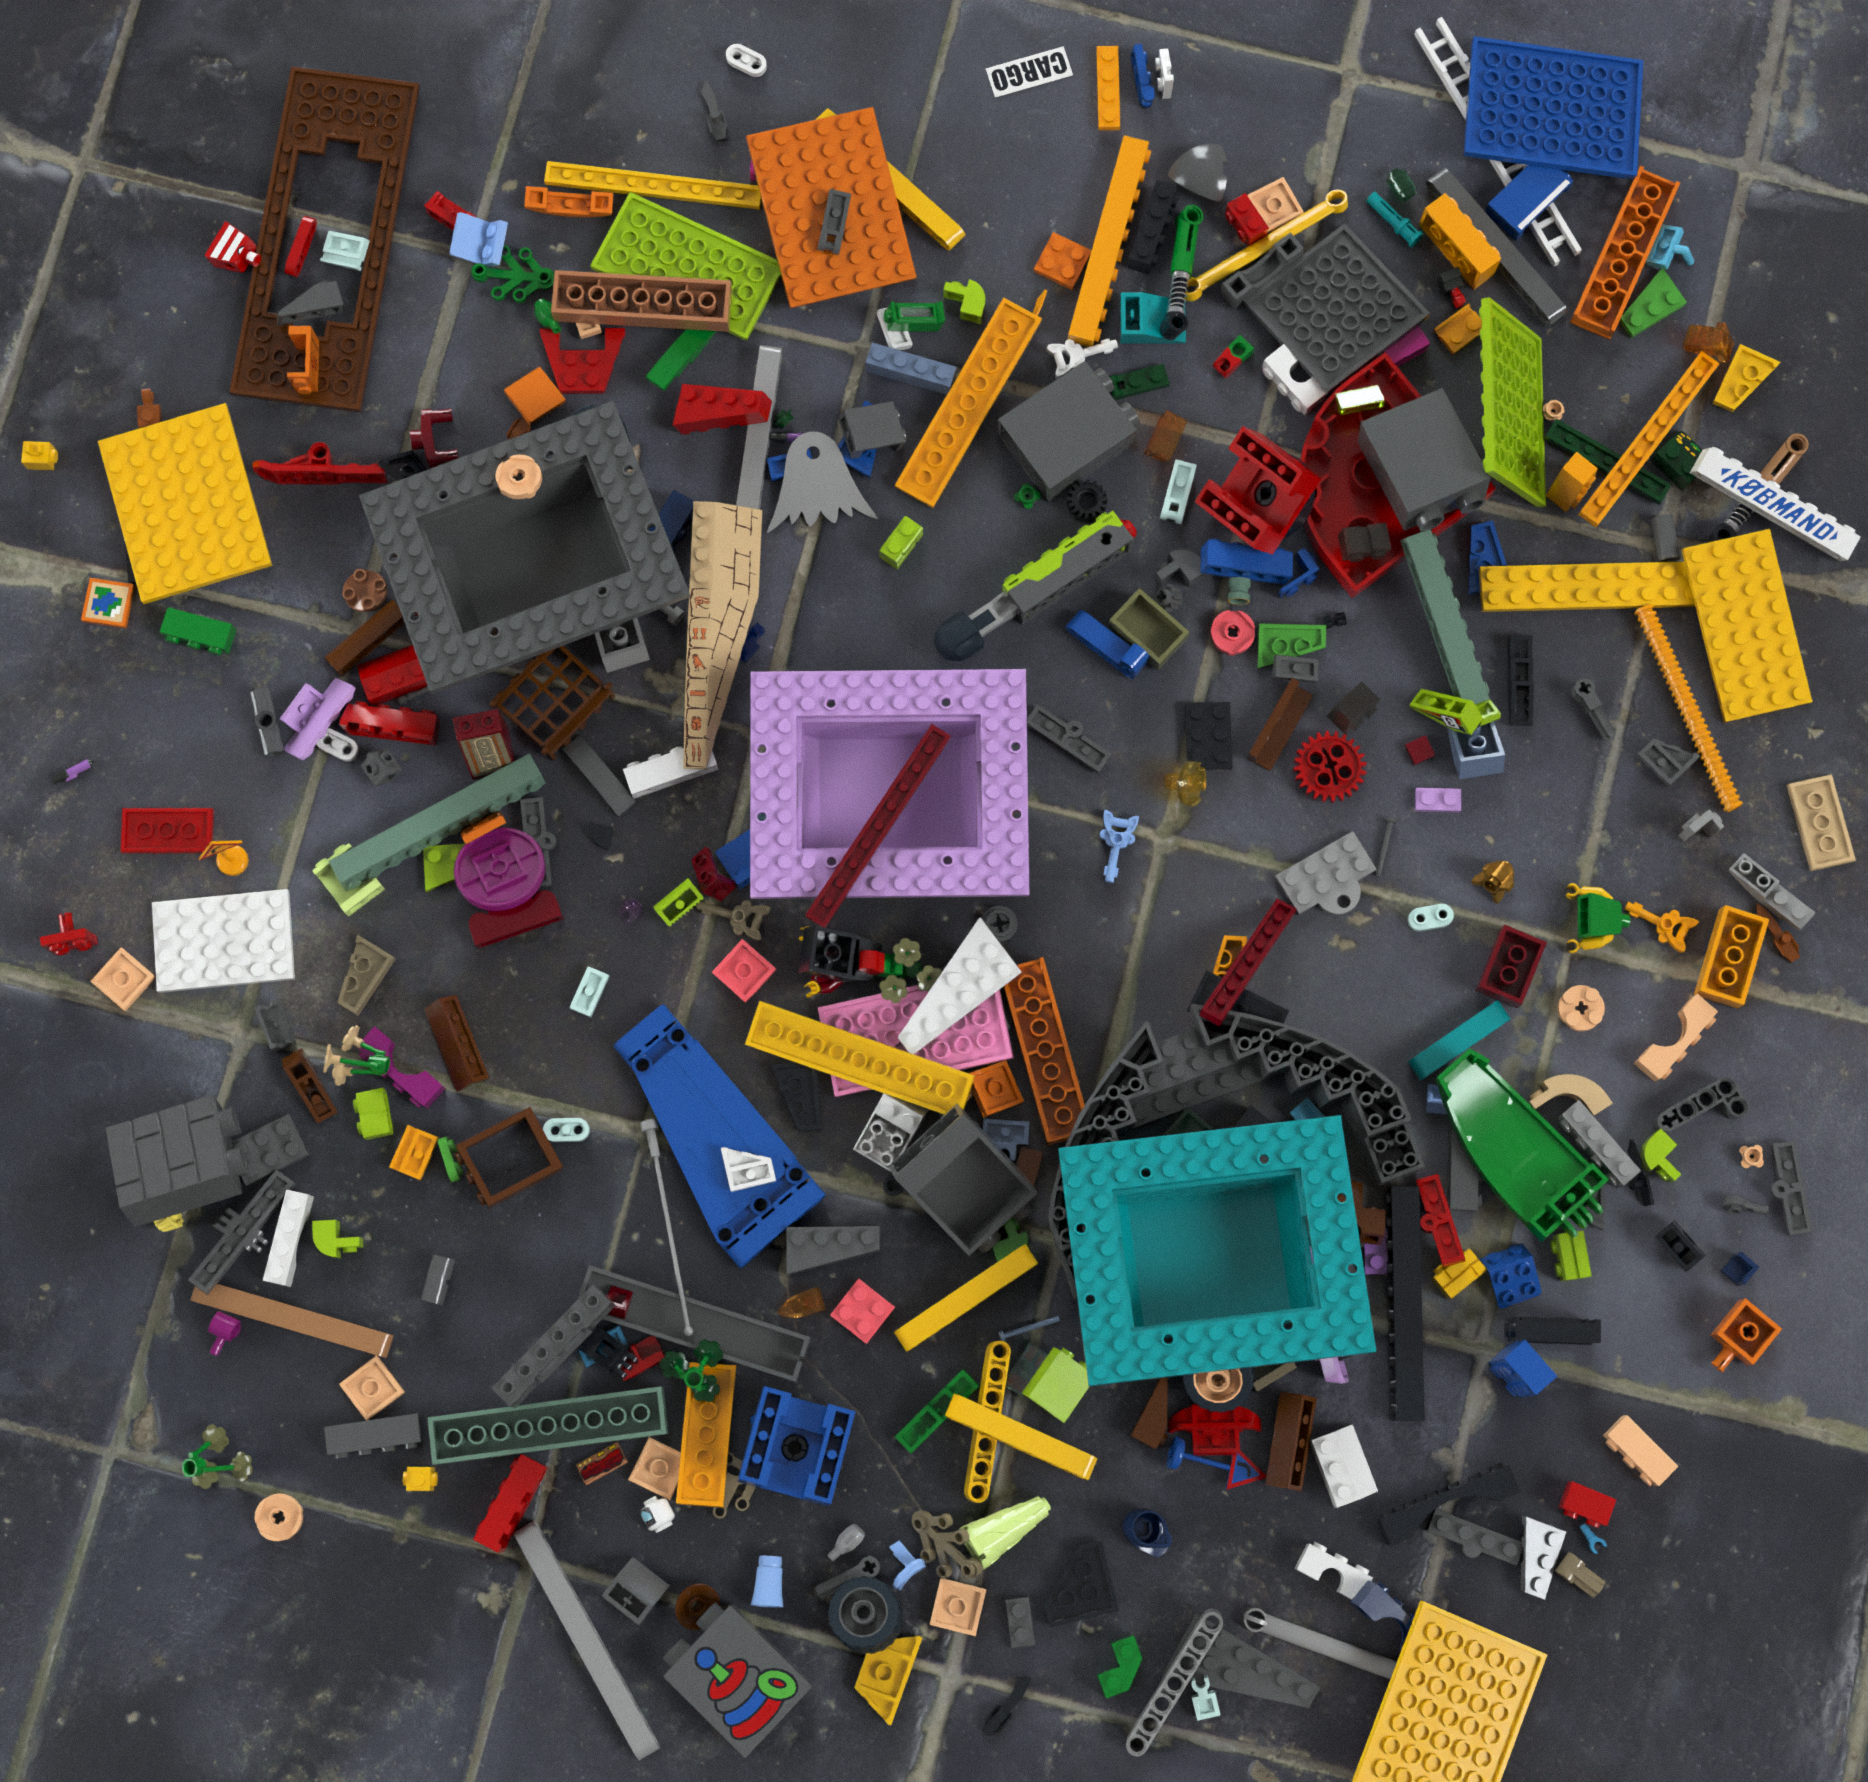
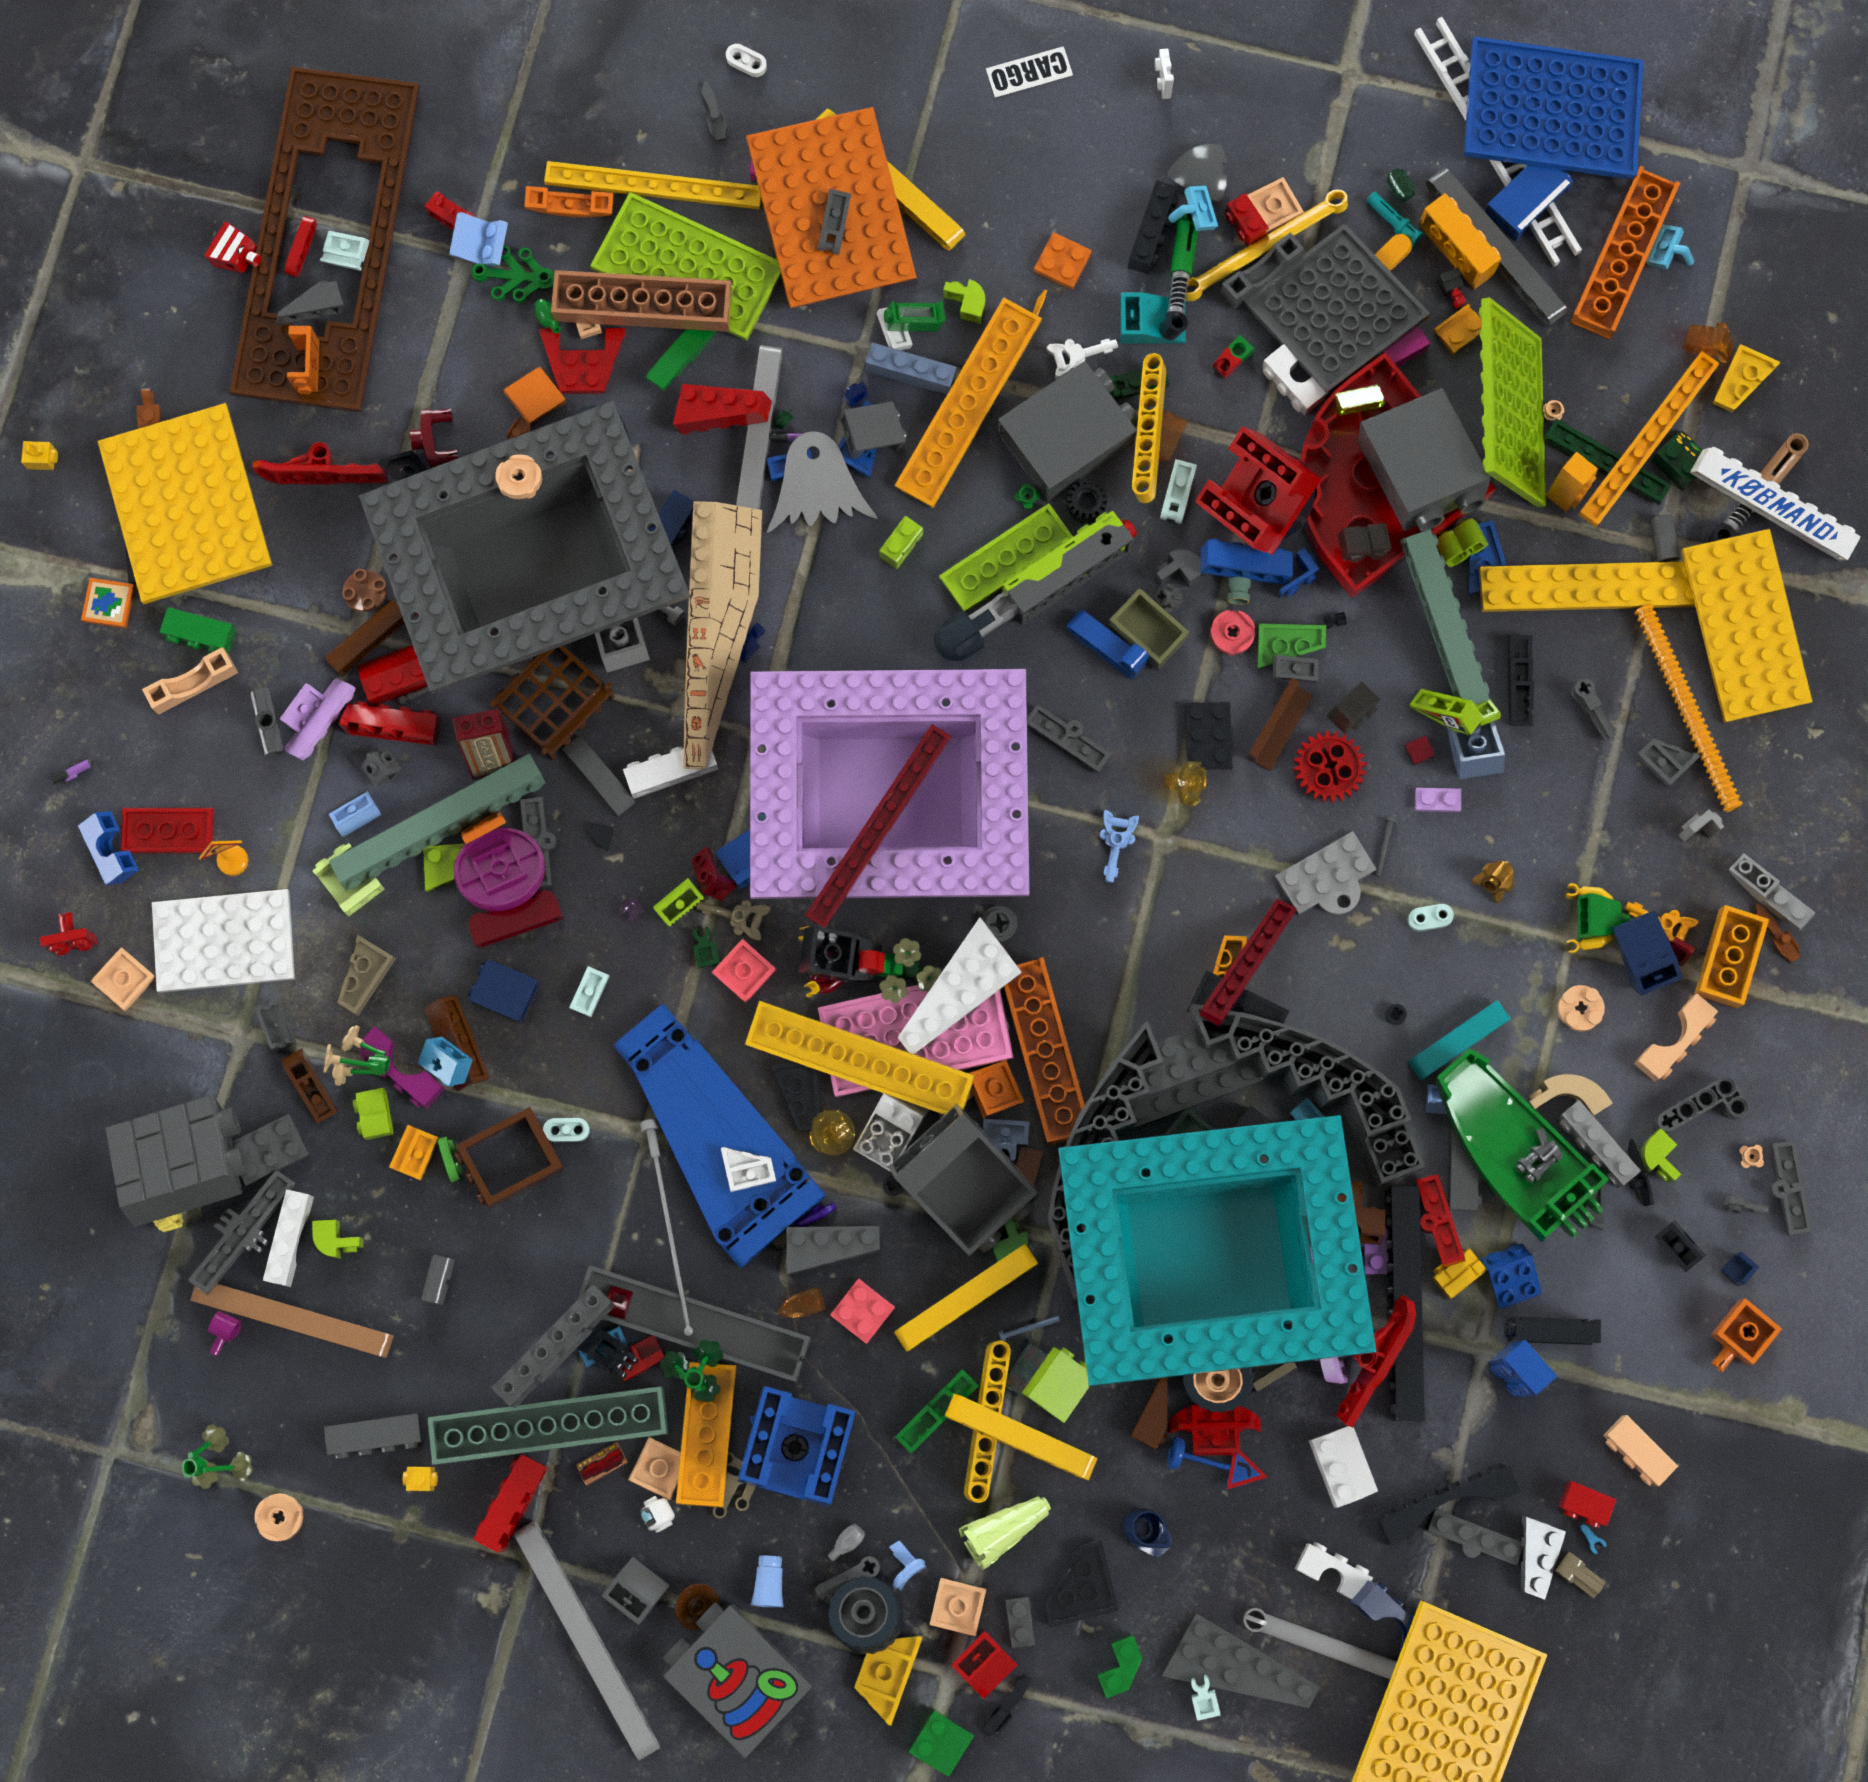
white plate [316,728,359,762] -> none
light nougat tile [339,1355,405,1421] -> none
dark tan plant [912,1510,983,1579] -> none
light orange brick [1068,135,1151,347] -> none
light orange plate [1096,46,1120,130] -> none
light grey beam [1126,1609,1223,1756] -> none
blue hinge [1130,44,1155,109] -> none
reddish brown brick [1265,1392,1317,1492] -> none
dark red brick [1475,924,1547,1008] -> none
lime brick [1550,1231,1592,1282] -> none
bright green wing [1619,269,1687,338] -> none
tan tile [1786,774,1856,872] -> none
none -> blue arch [78,811,139,885]
none -> light nougat arch [142,647,238,715]
none -> light blue slope [329,791,381,837]
none -> dark azure brick [418,1037,473,1086]
none -> dark blue panel [468,959,540,1024]
none -> dark green plate [693,926,720,969]
none -> dark purple piece [795,1202,837,1227]
none -> clear yellow tile [810,1110,855,1156]
none -> clear blue plate [844,381,868,407]
none -> green slope [909,1709,975,1777]
none -> lime plate [939,503,1073,613]
none -> red slope [951,1630,1018,1699]
none -> yellow beam [1132,353,1166,503]
none -> medium azure plate [1168,186,1218,231]
none -> red piece [1336,1295,1416,1428]
none -> light orange tile [1375,234,1412,271]
none -> black bush [1386,1004,1407,1025]
none -> lime brick [1437,518,1489,567]
none -> dark grey piece [1515,1128,1563,1183]
none -> dark blue slope [1612,910,1683,996]
none -> dark red tile [1670,936,1695,967]

